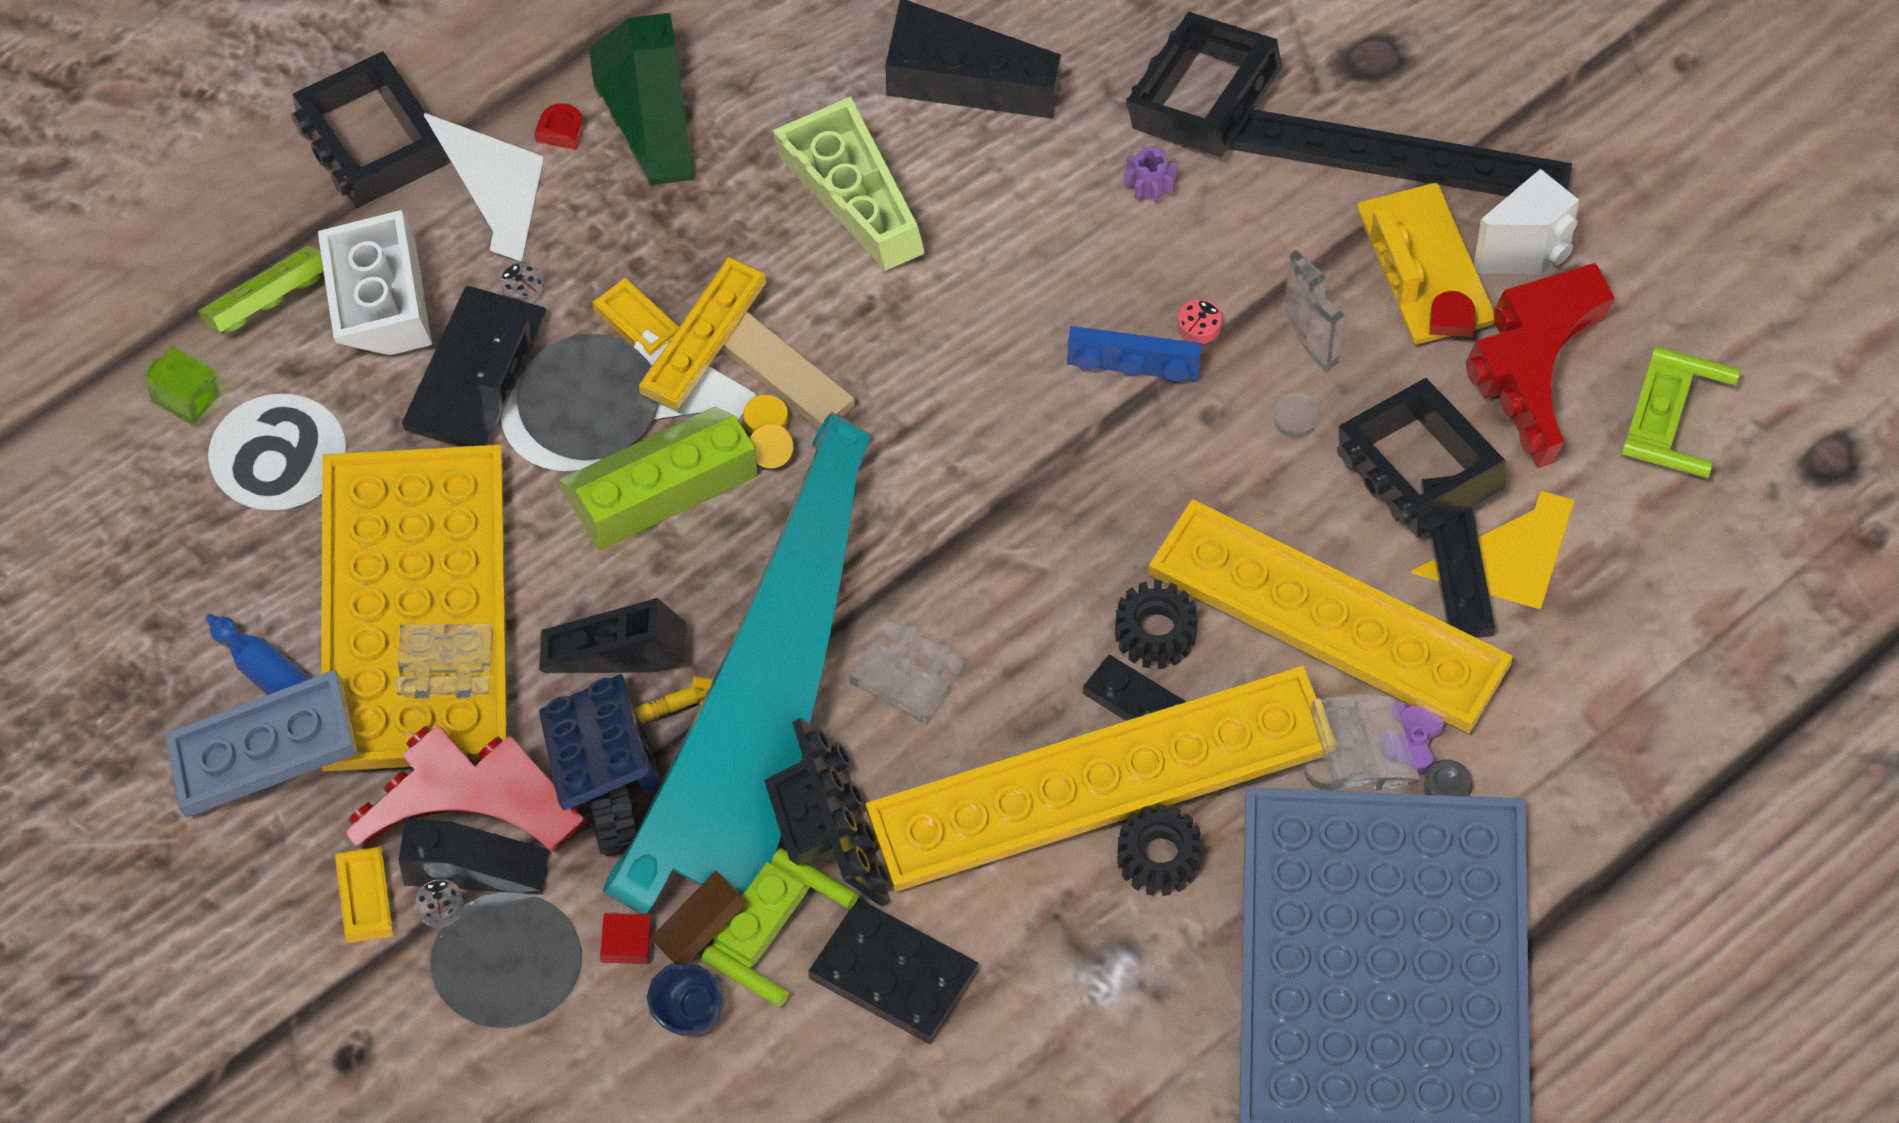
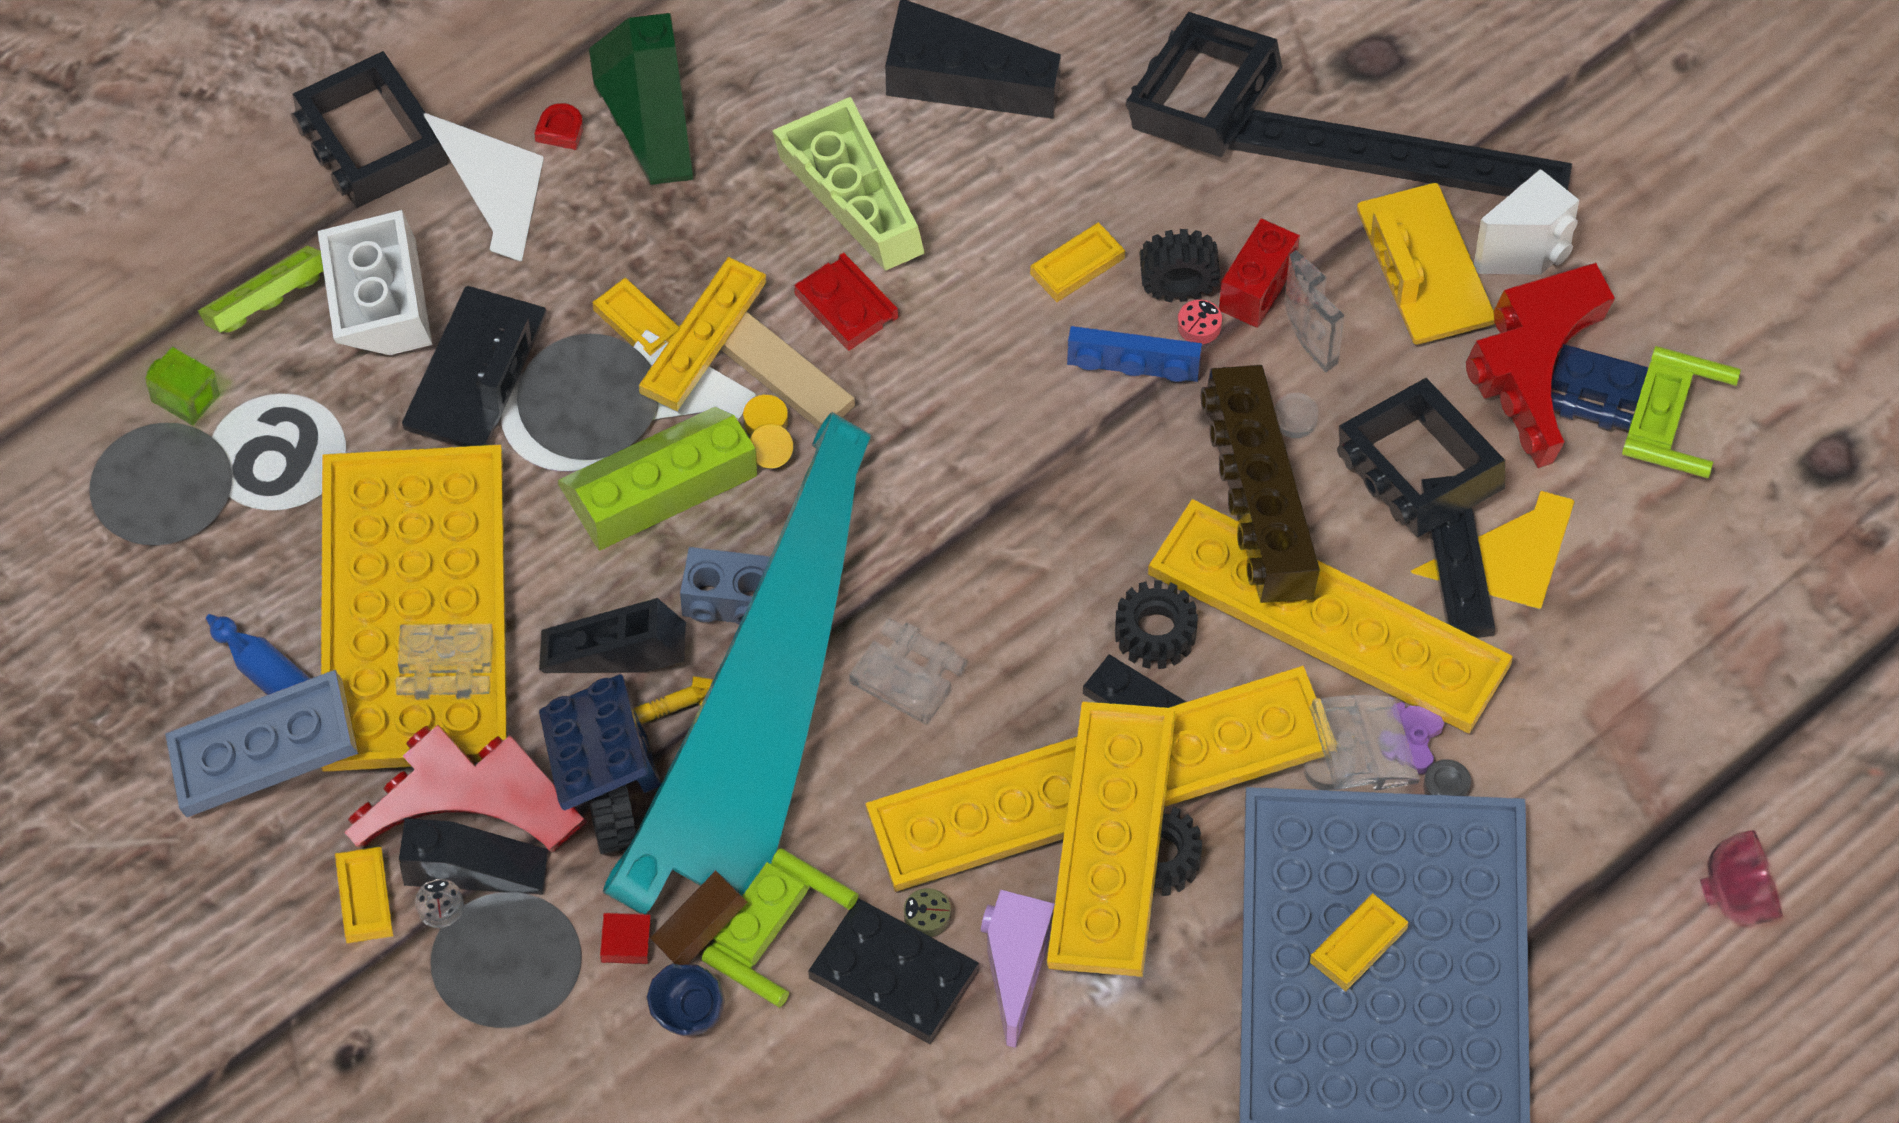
clear tile [500,262,545,304] -> none
black bracket [764,718,891,907] -> none
medium lavender gear [1124,147,1177,202] -> none
red tile [1429,291,1475,337] -> none
none -> flat silver sticker [89,423,232,545]
none -> sand blue brick [680,547,771,625]
none -> red plate [794,252,898,351]
none -> olive tile [904,888,951,937]
none -> lavender slope [981,890,1055,1048]
none -> yellow tile [1030,222,1125,302]
none -> yellow plate [1047,702,1176,977]
none -> black tyre [1139,229,1220,302]
none -> dark brown brick [1200,365,1320,603]
none -> red brick [1219,218,1300,328]
none -> yellow tile [1310,893,1409,992]
none -> dark blue plate [1551,344,1649,431]
none -> clear pink cylinder [1700,829,1783,926]

